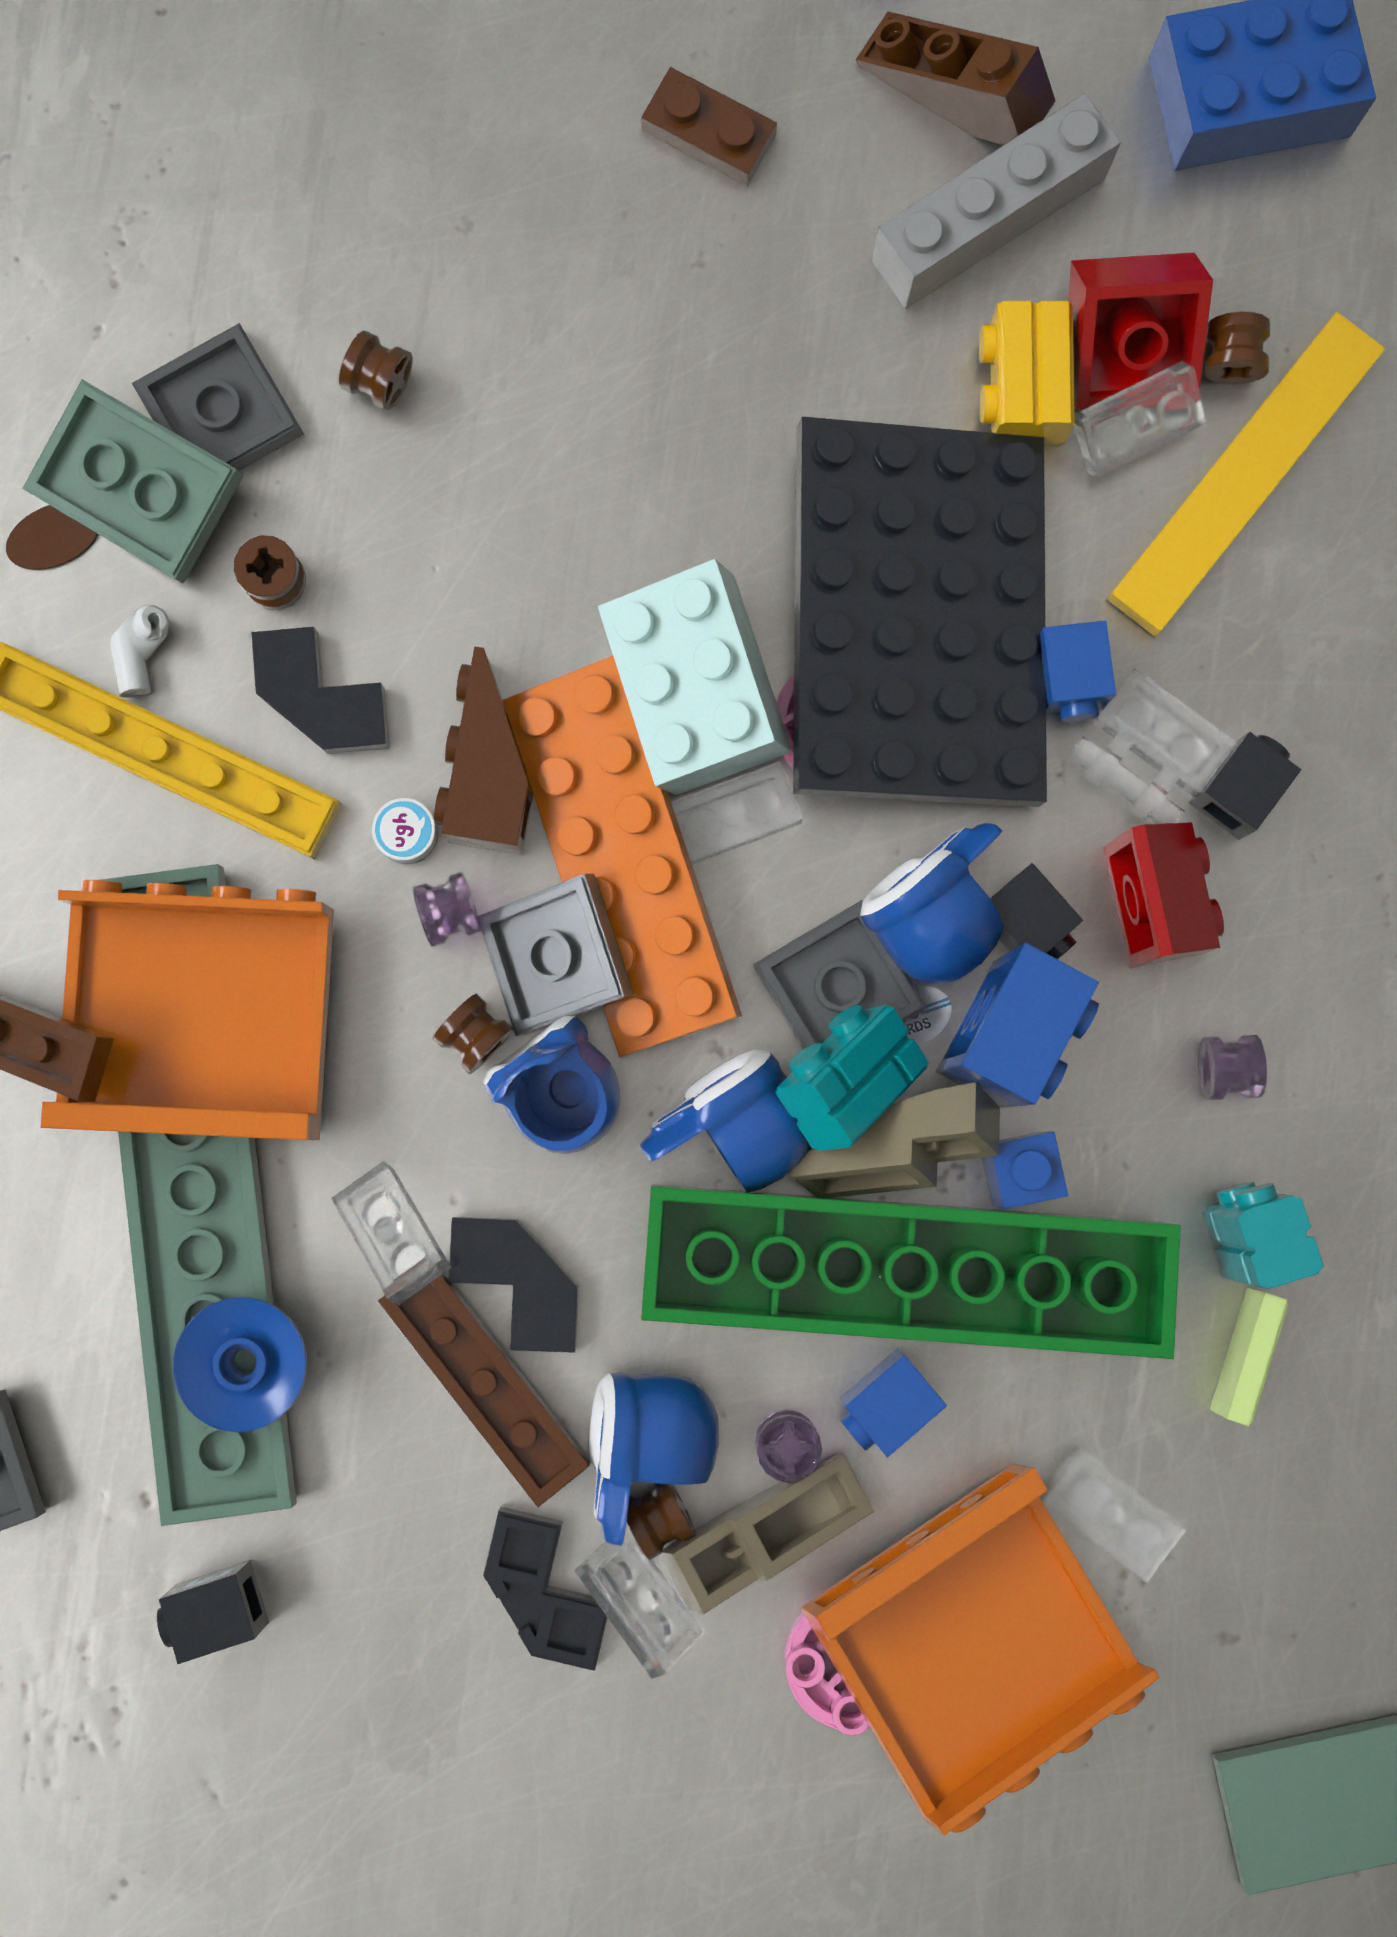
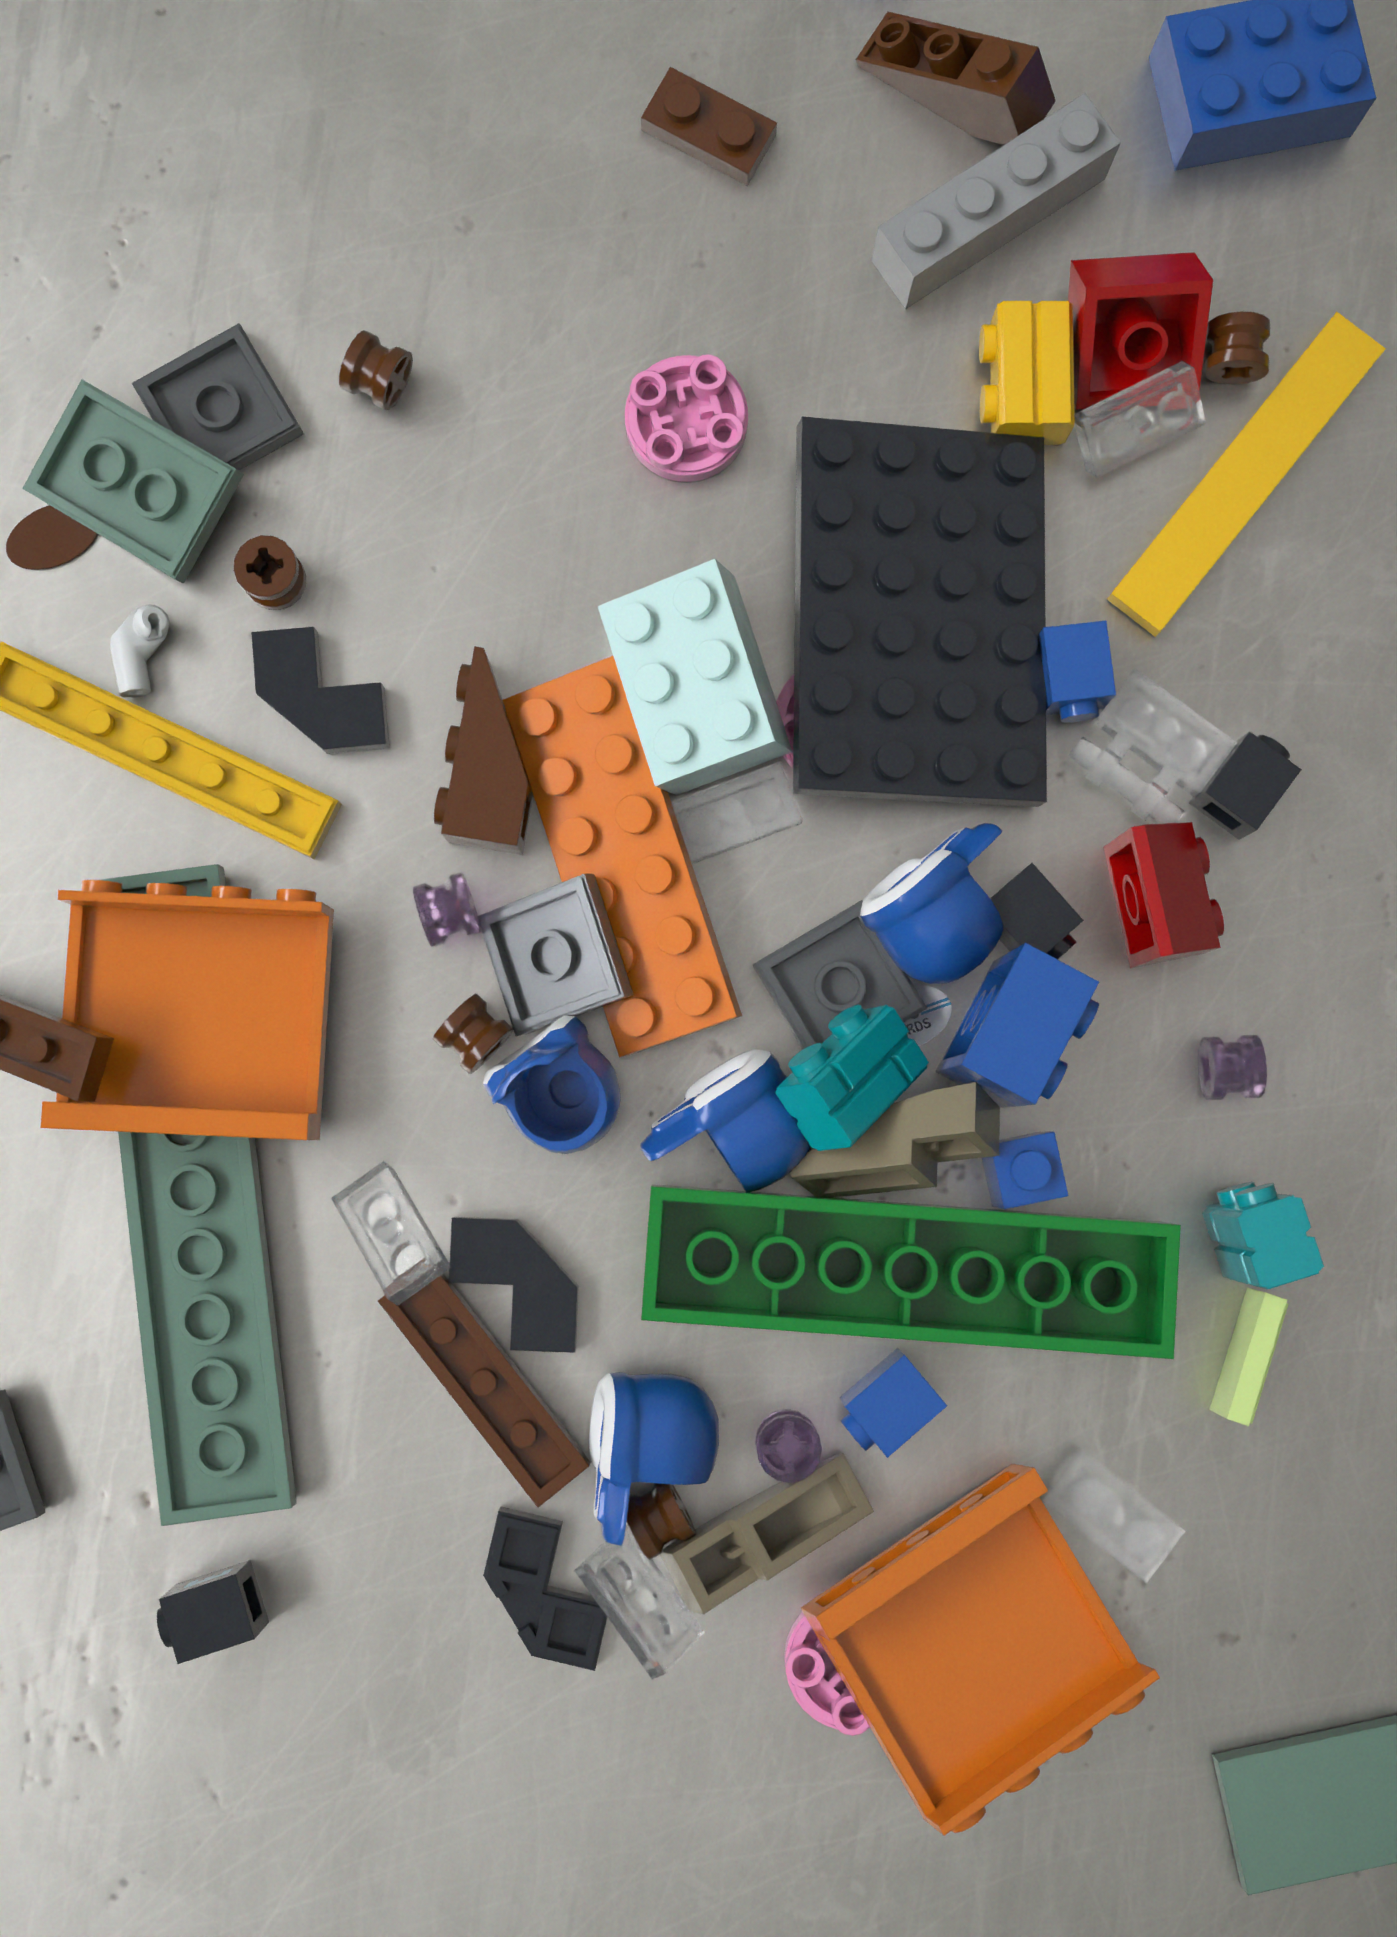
blue dish [173,1297,307,1432] -> none
white tile [372,798,438,864] -> none
none -> bright pink tile [625,354,748,482]

